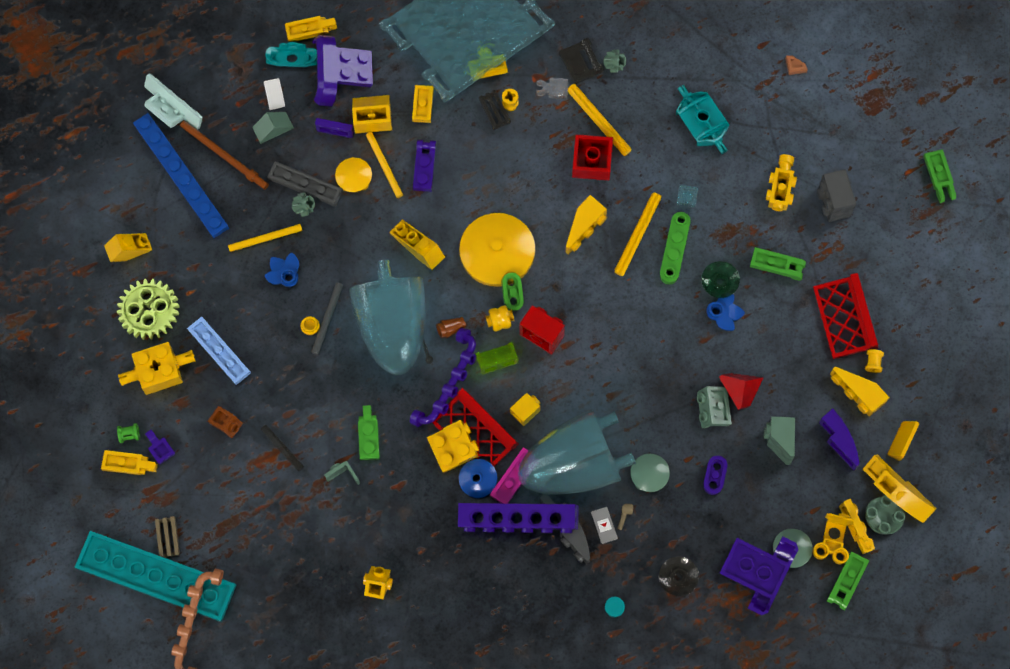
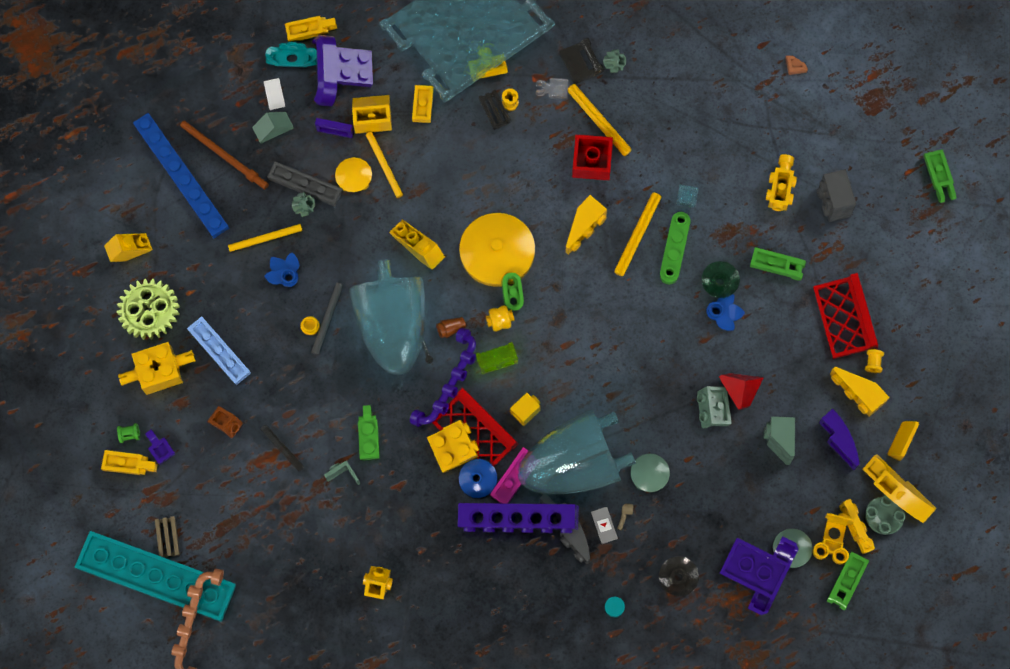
light aqua bracket [144,73,202,130] -> none
dark purple plate [413,139,436,192] -> none
red brick [519,305,565,355] -> none
teal plate [676,85,729,154] -> none
dark purple plate [703,456,727,495] -> none

